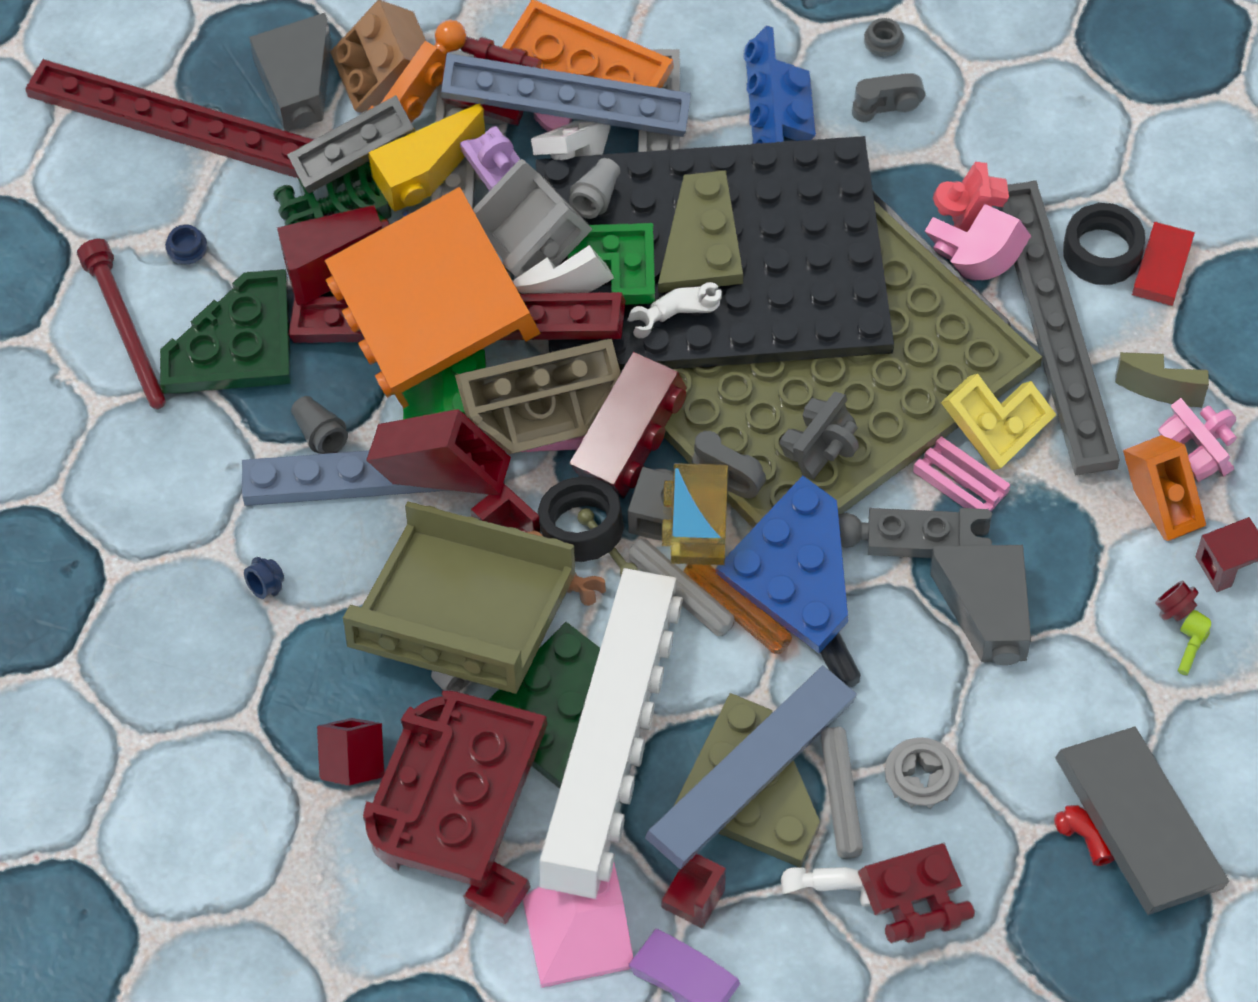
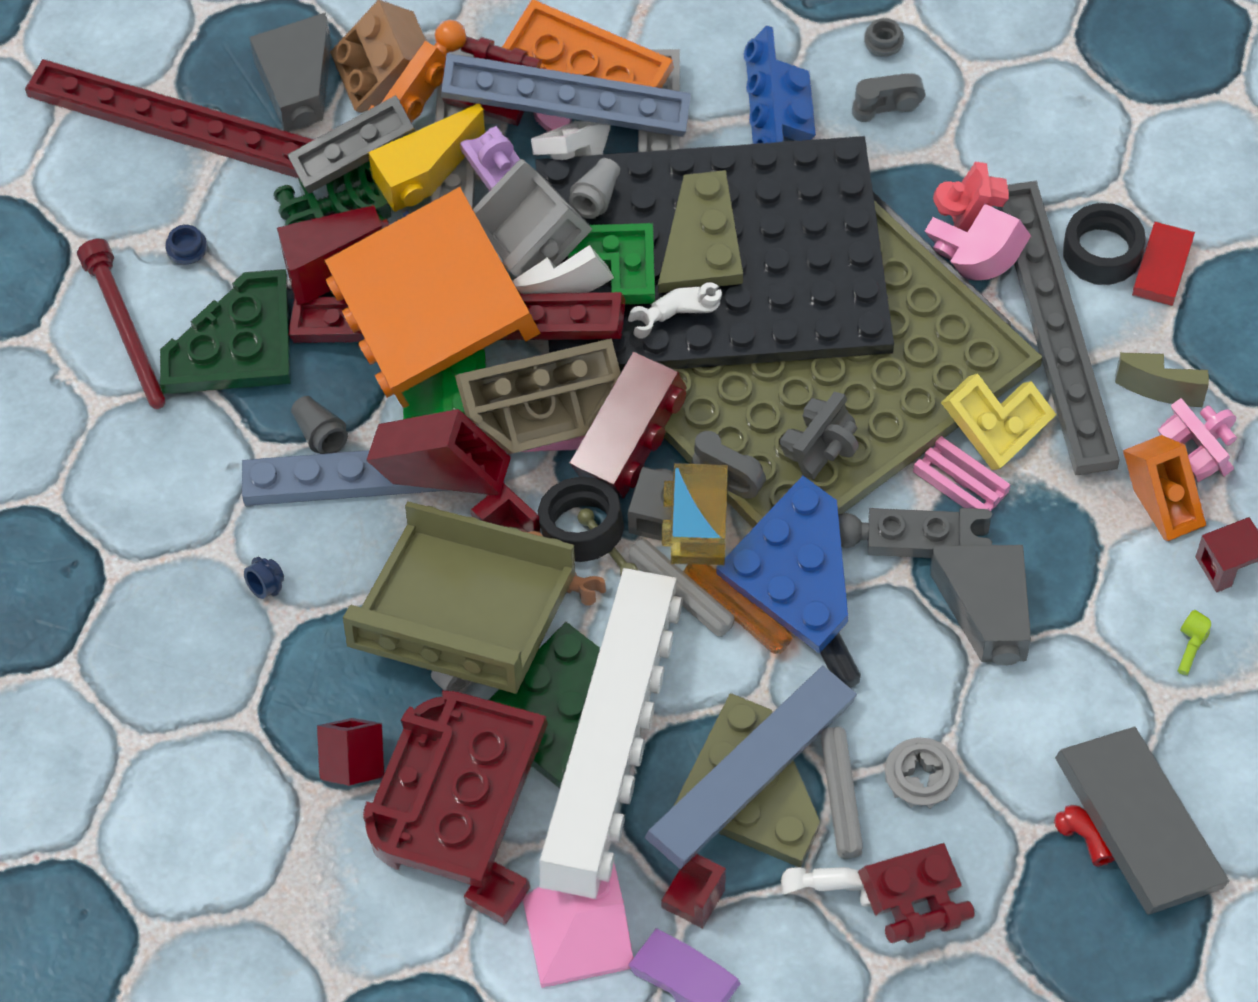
dark red plate [1155,581,1199,622] -> none

